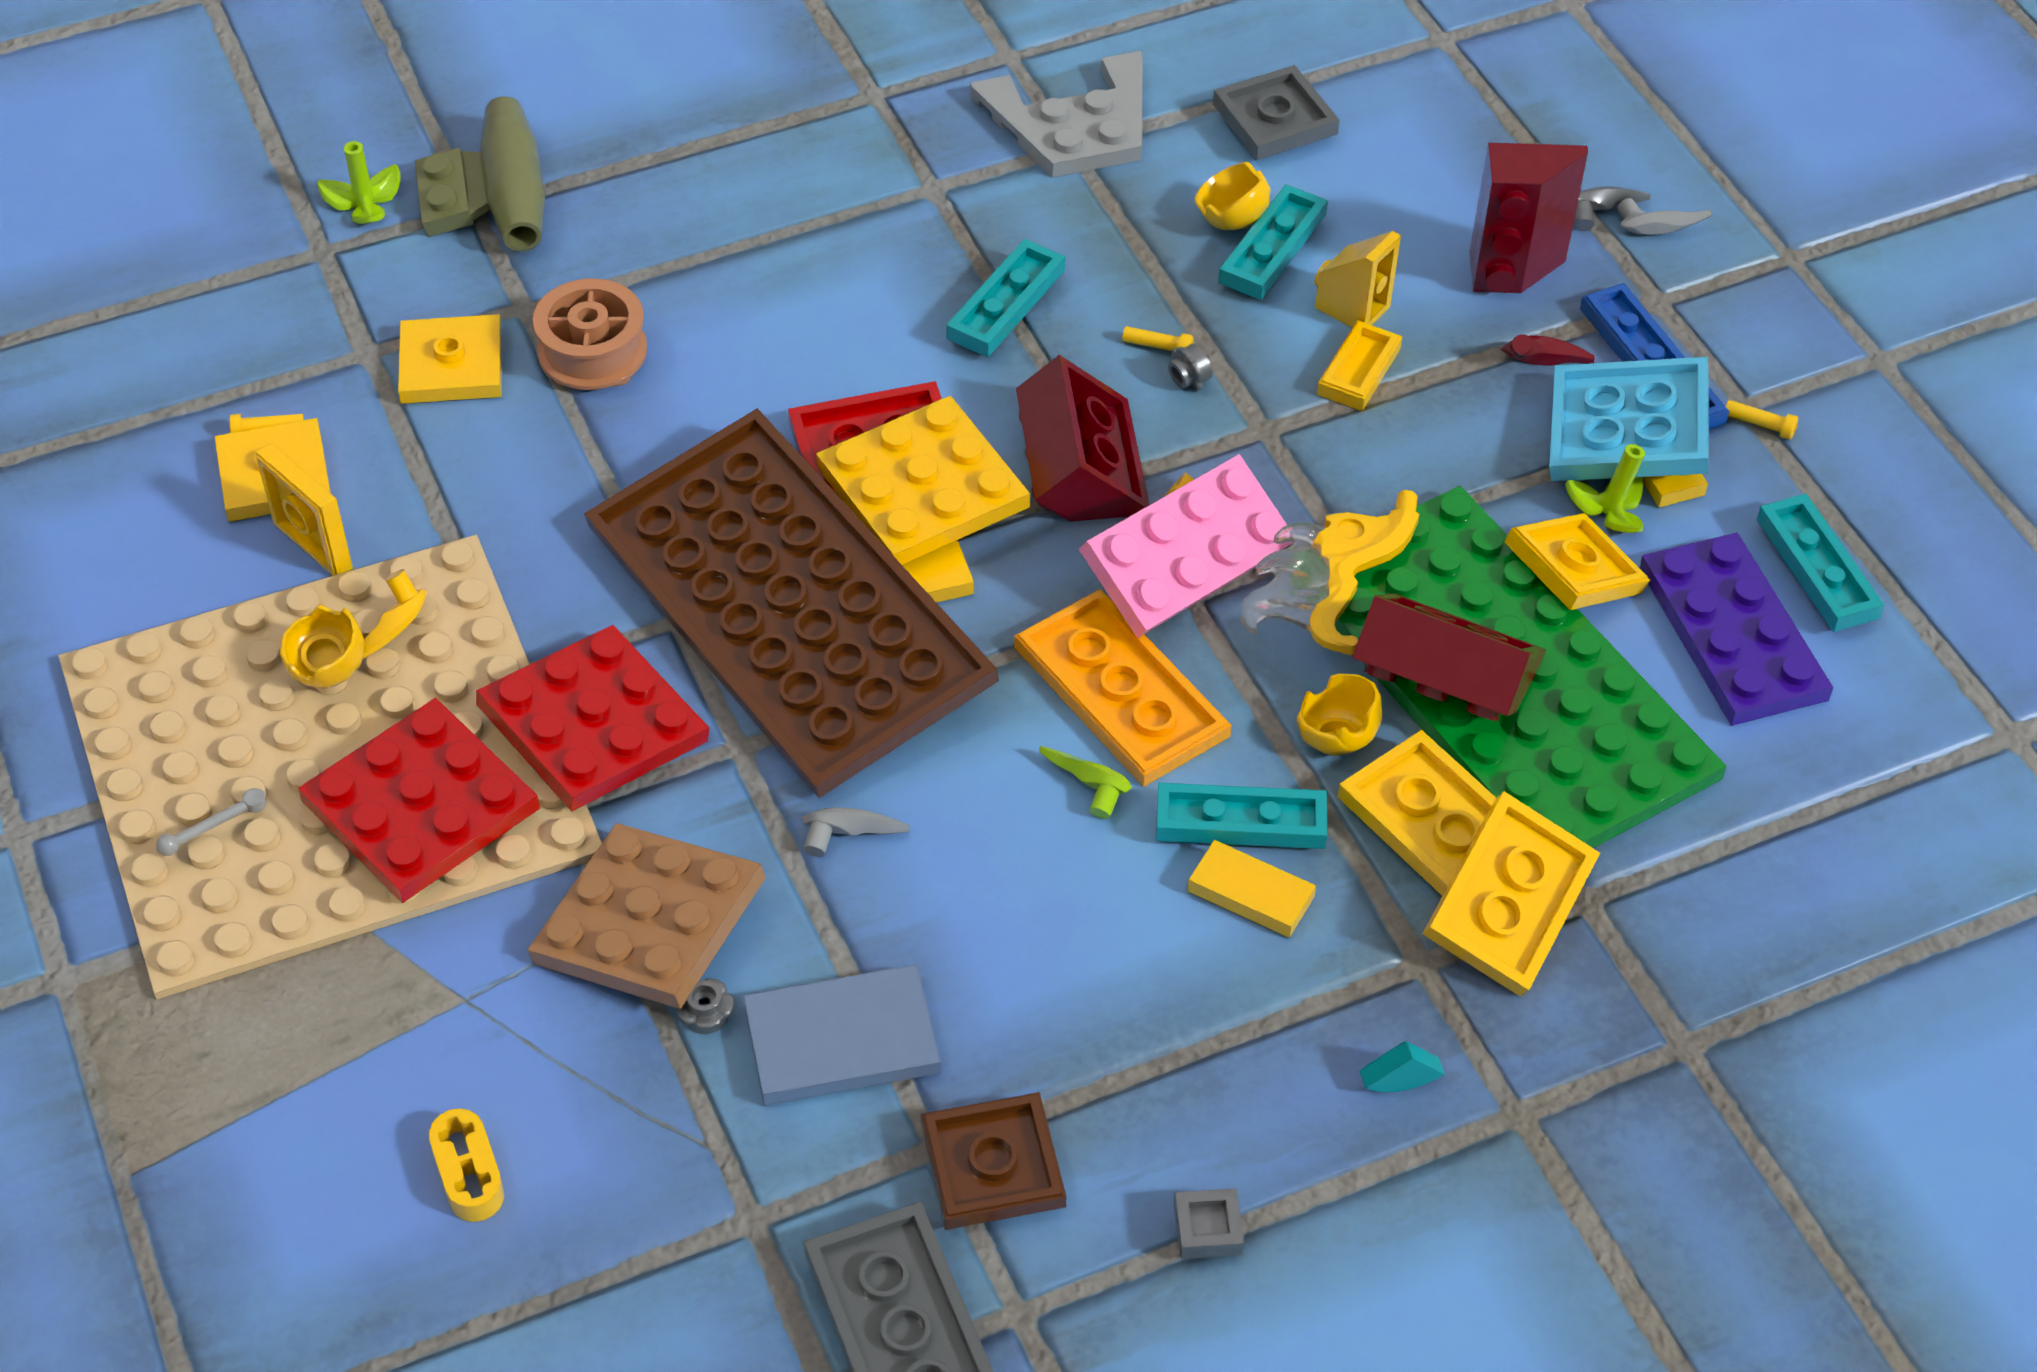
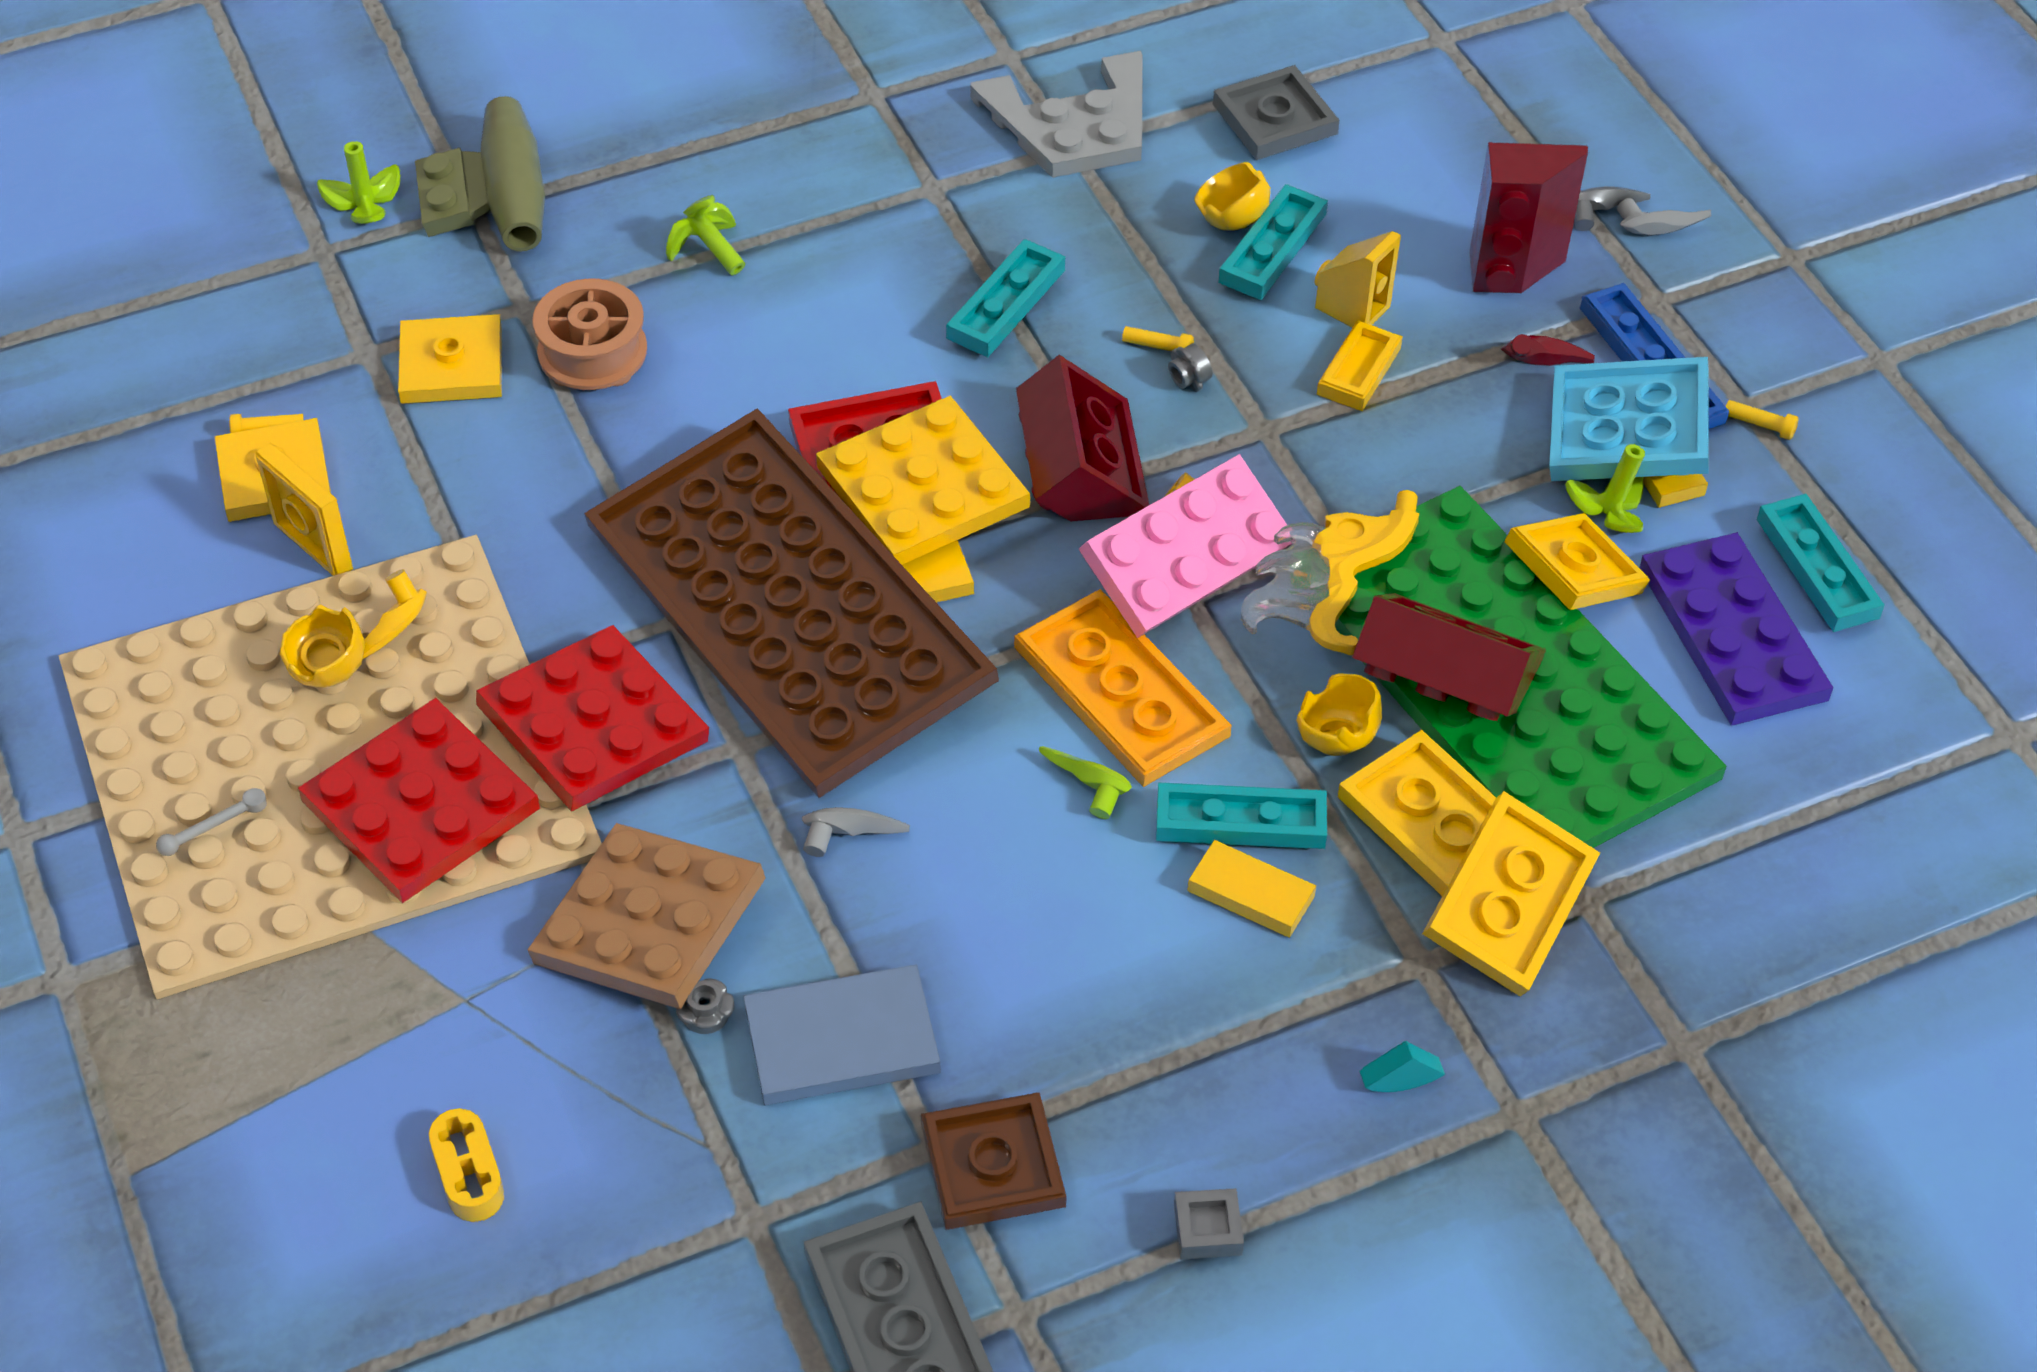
none -> lime plant [666,195,746,276]

